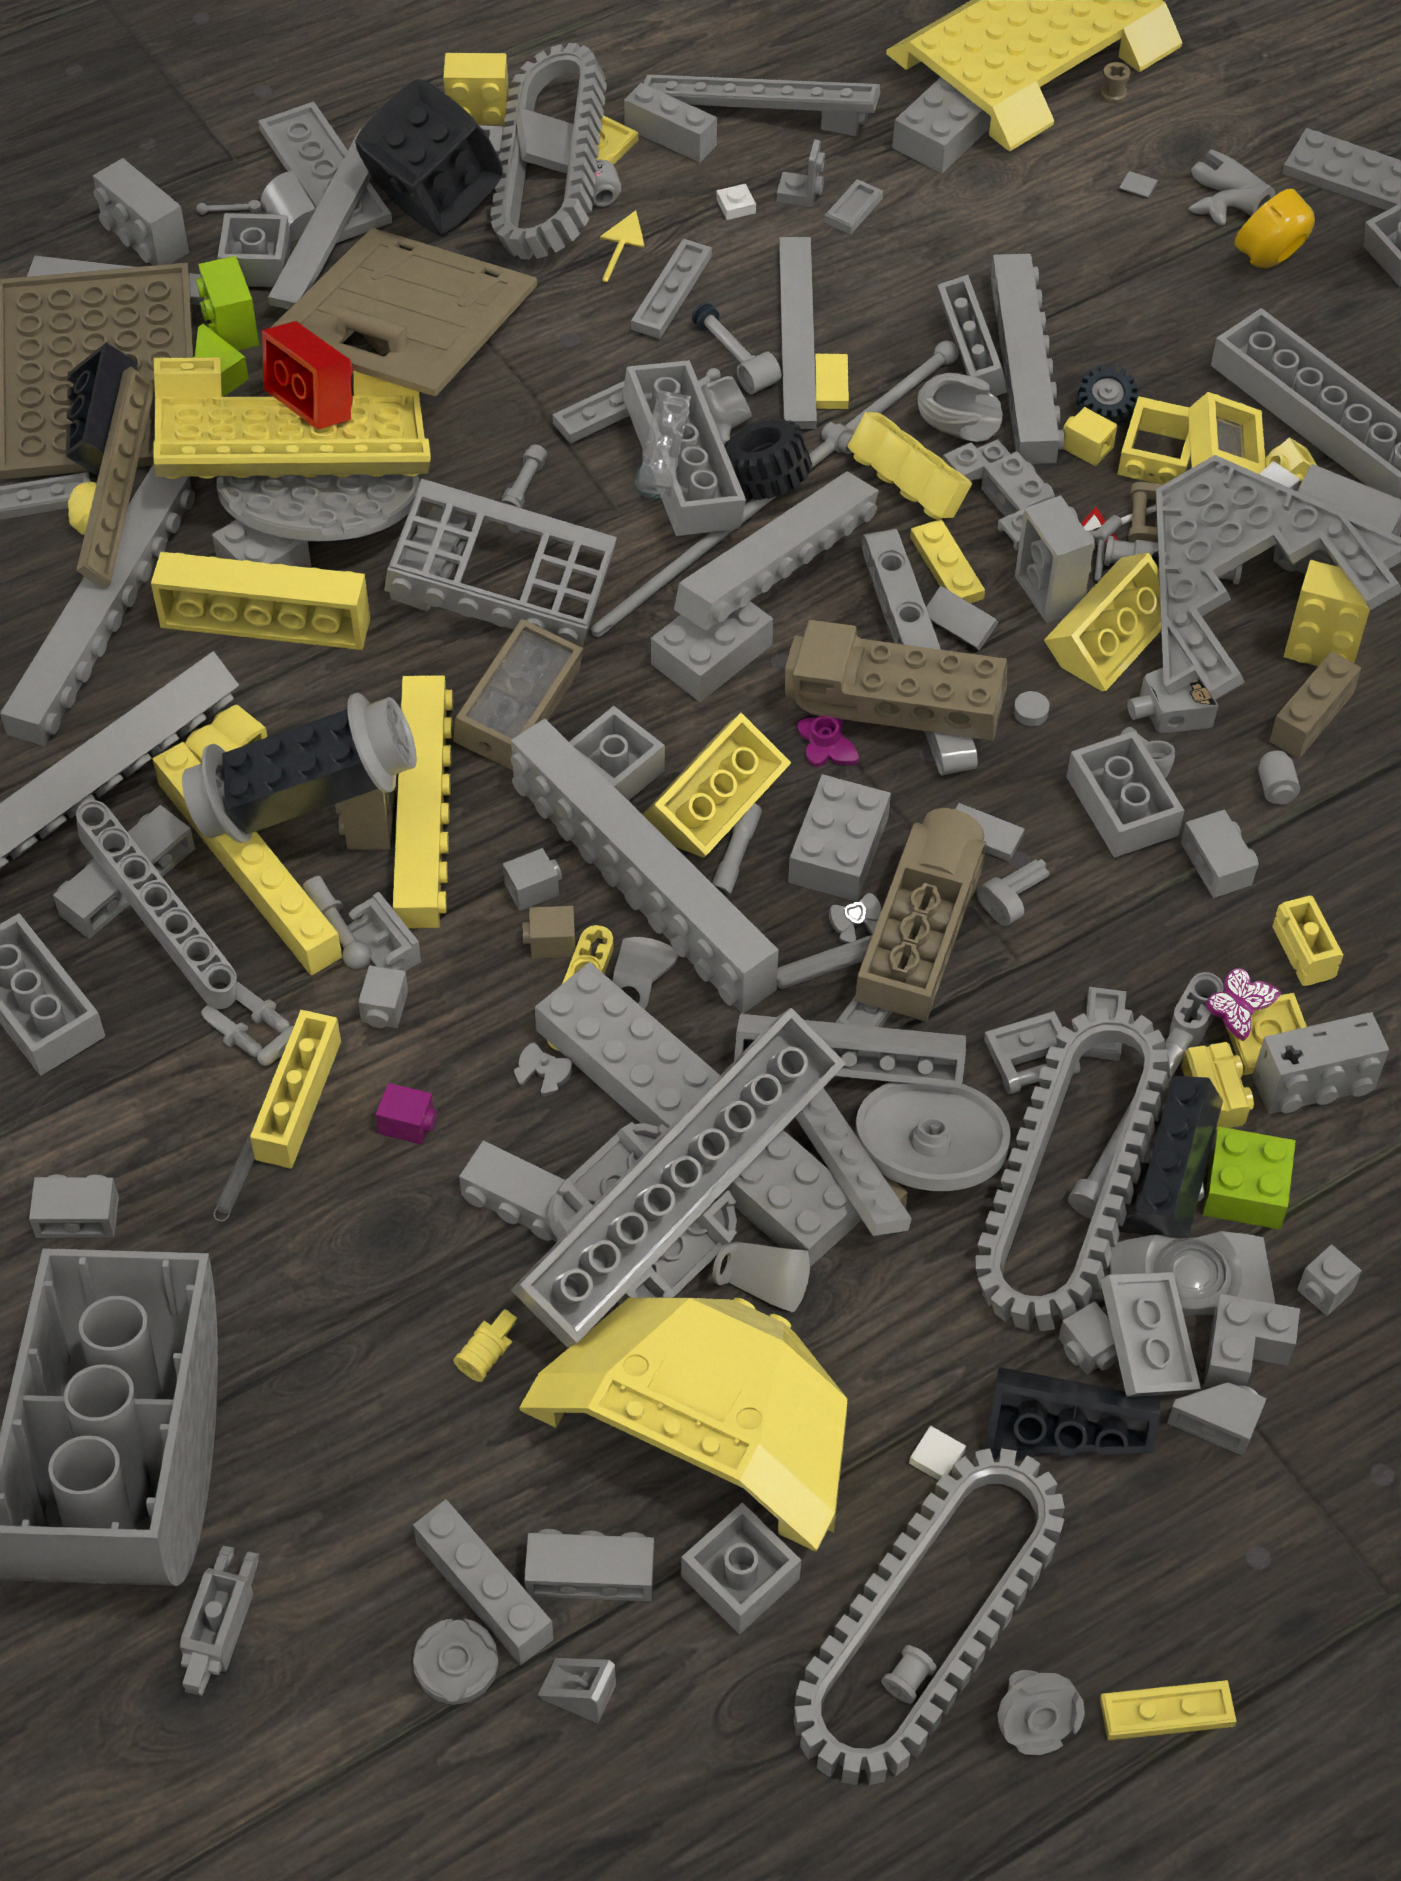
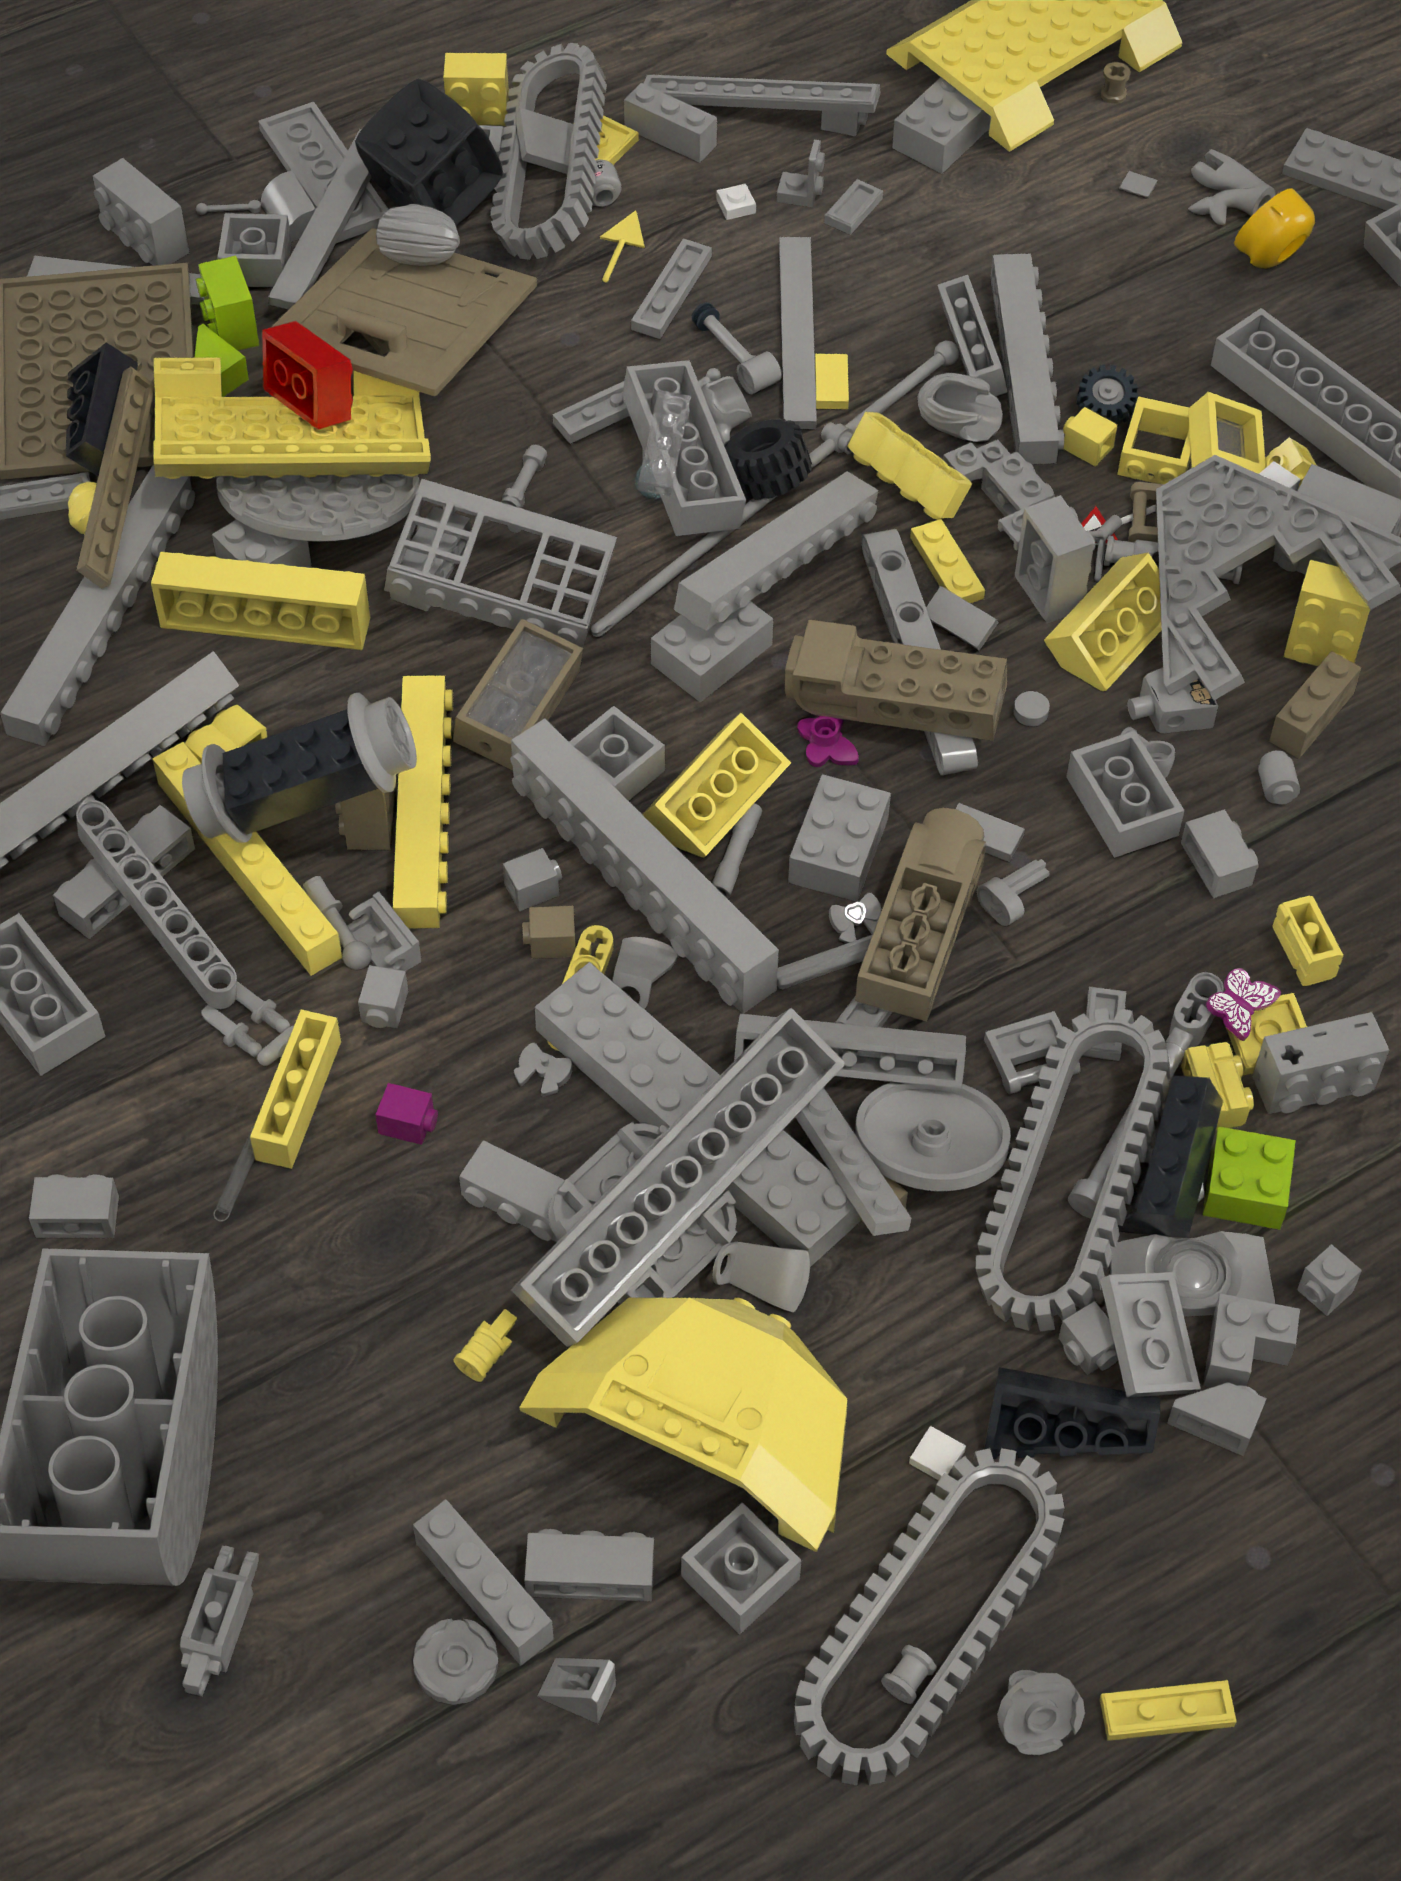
none -> light grey hair [376,204,460,266]

